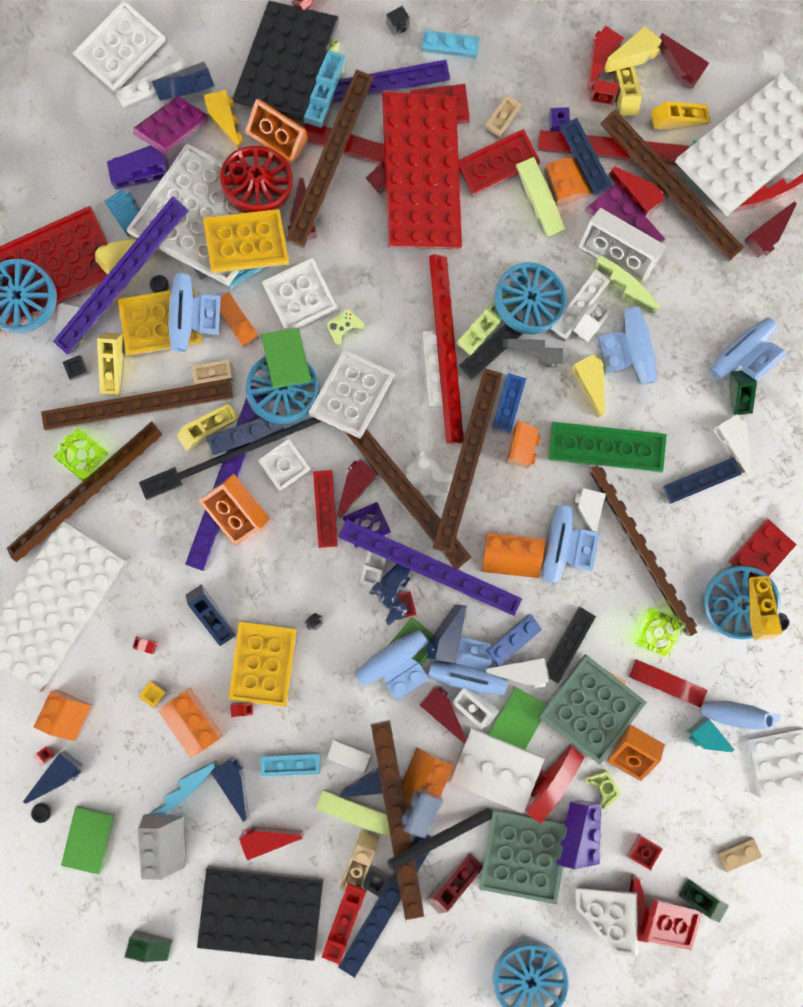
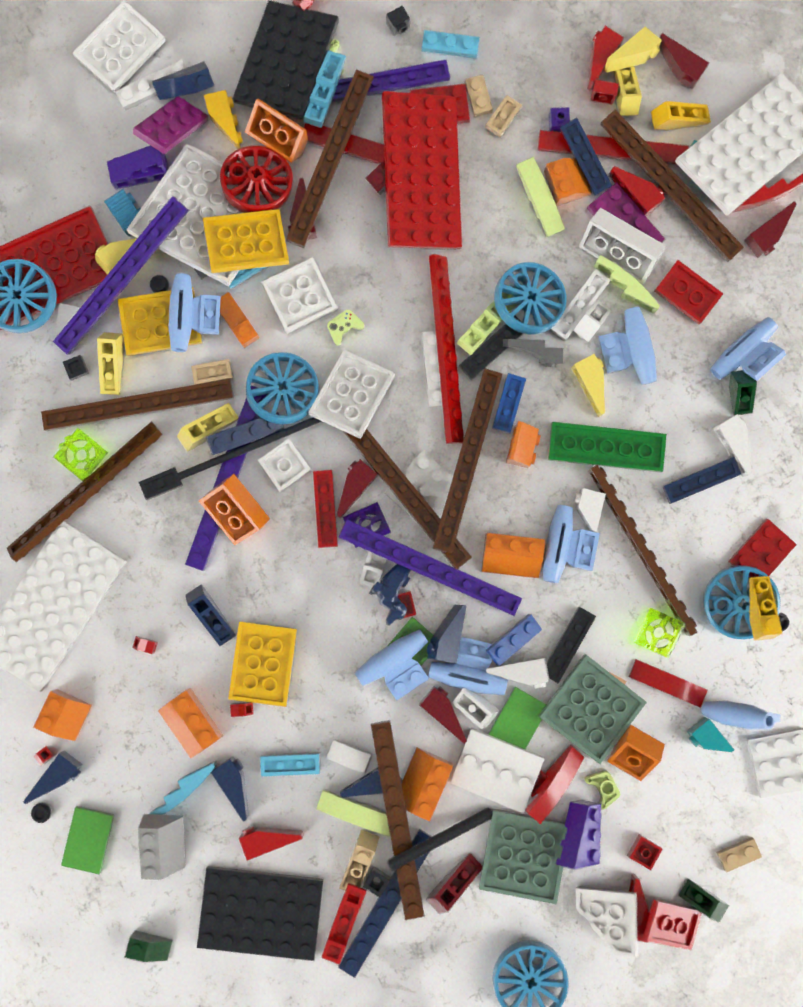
yellow plate [138,680,167,708] -> none
bright green tile [261,328,311,389] -> none
black plate [305,613,323,631] -> none
sand blue slope [402,787,443,838] -> none
red plate [459,129,541,196] -> none
none -> tan plate [465,75,493,117]
none -> red plate [654,260,724,325]

